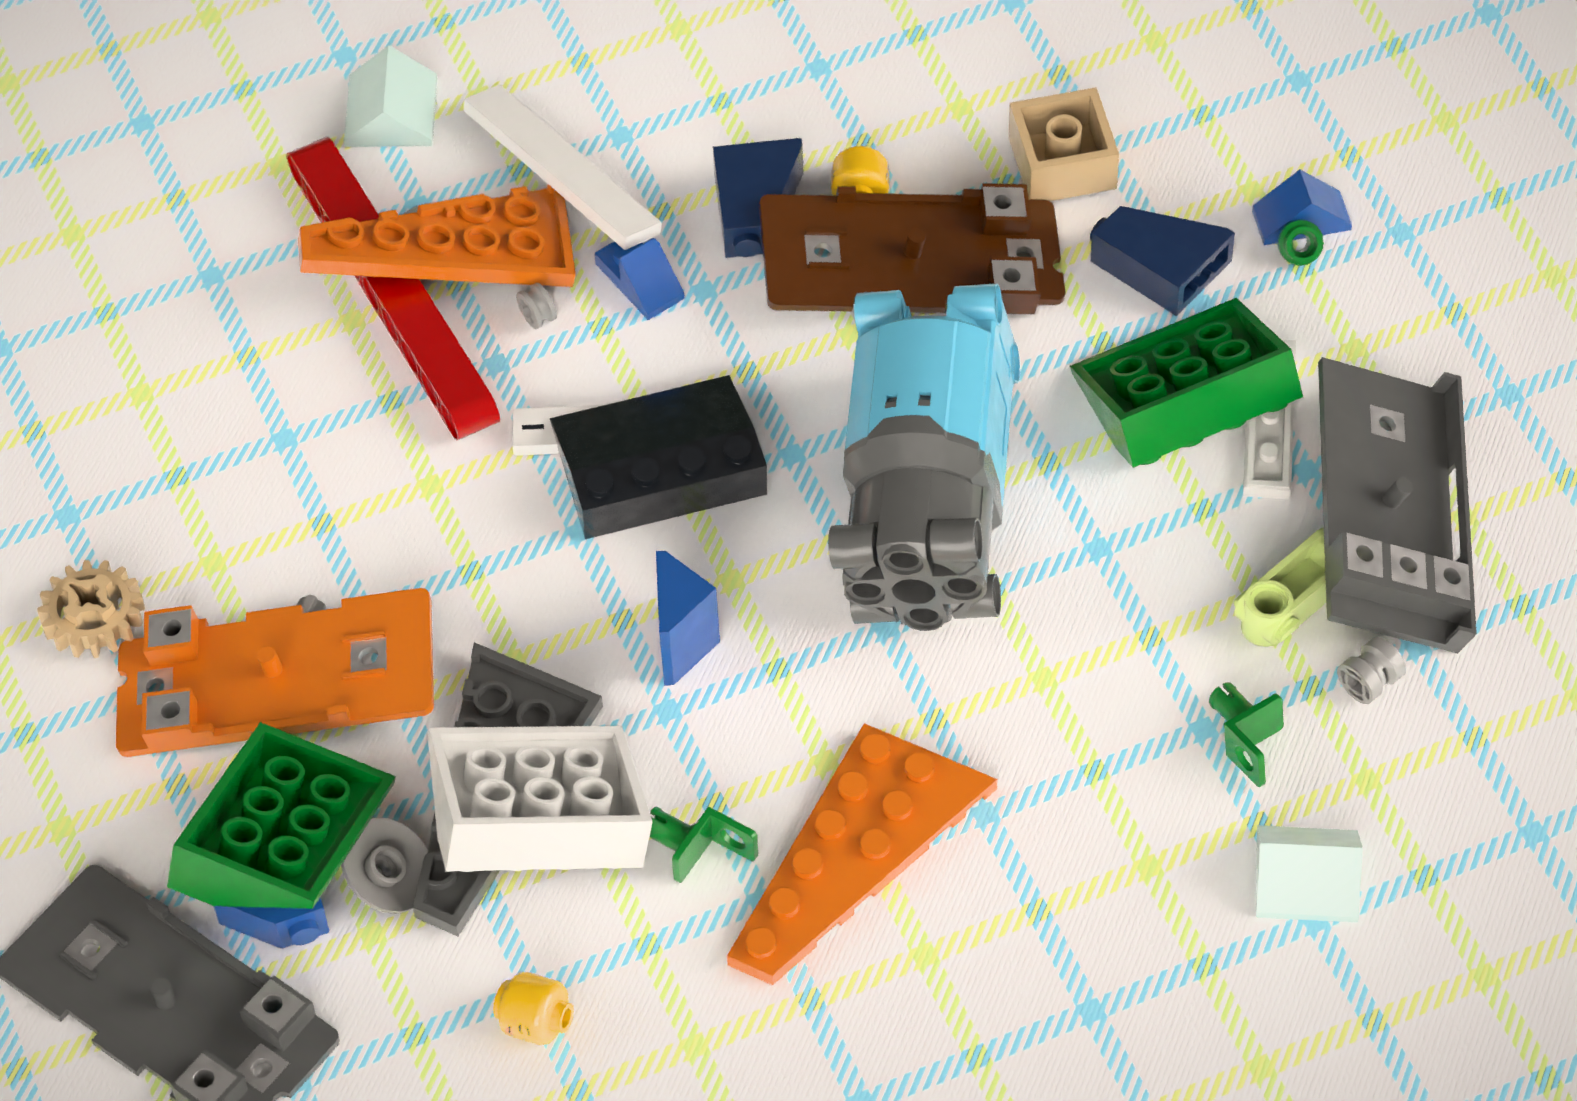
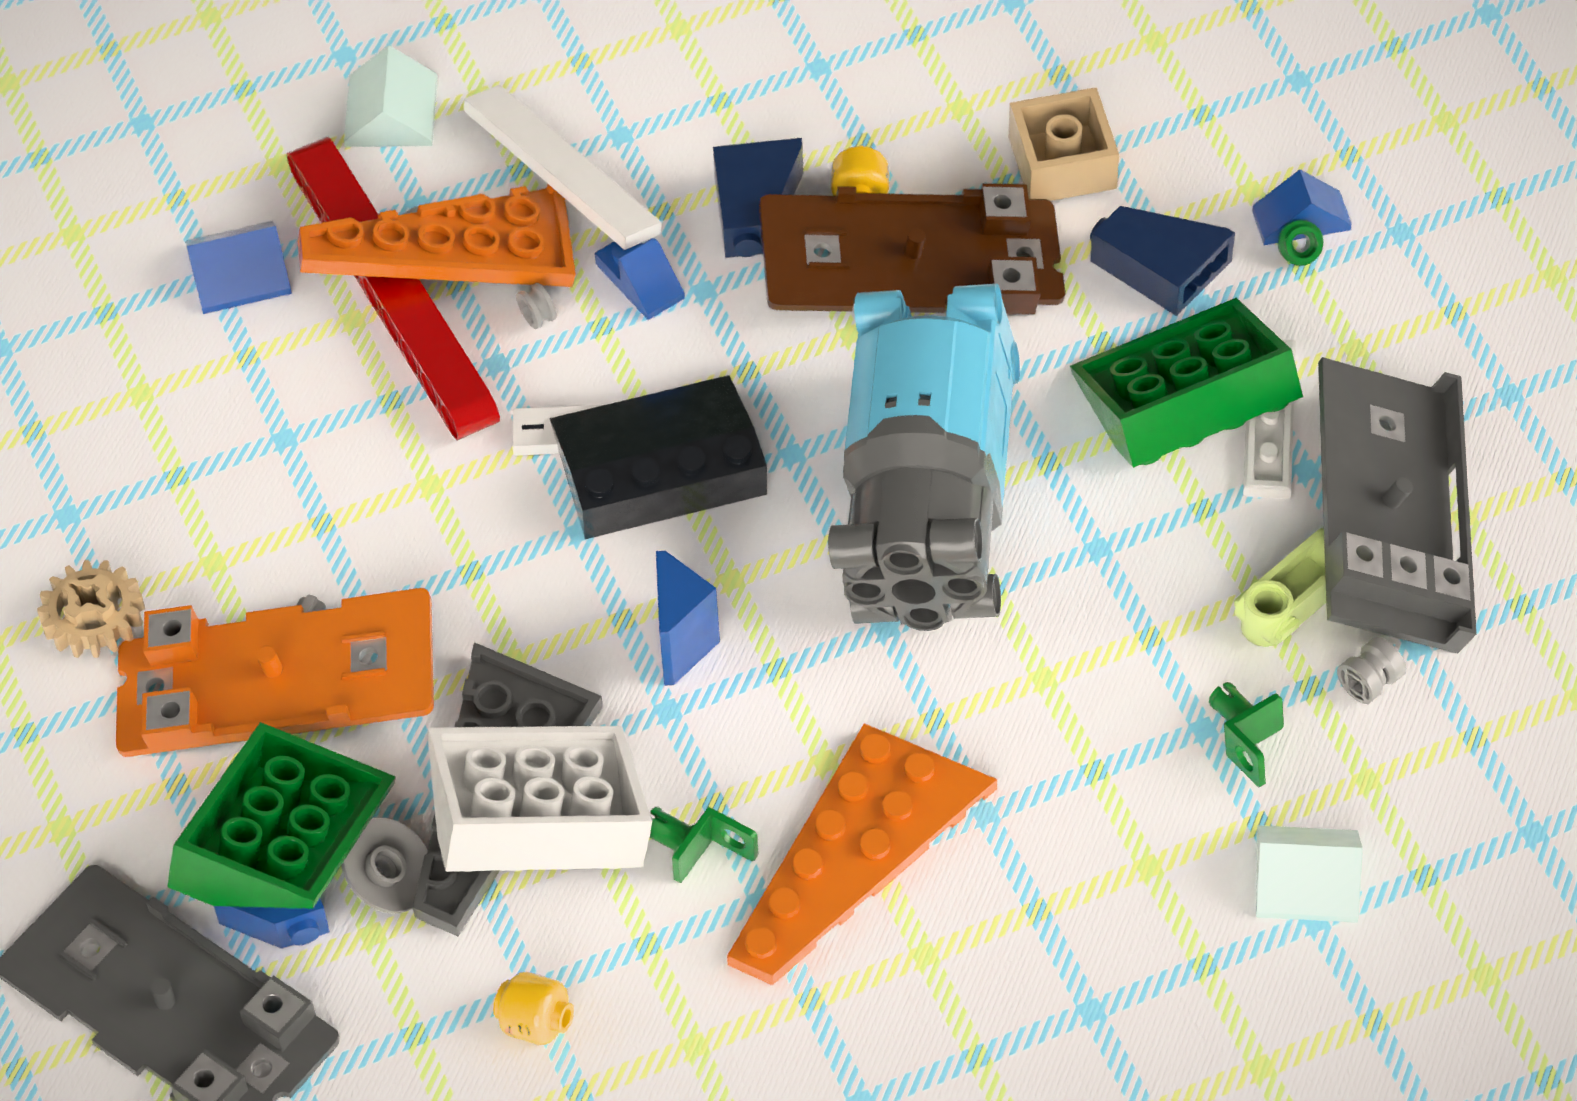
none -> slope [185,221,292,314]

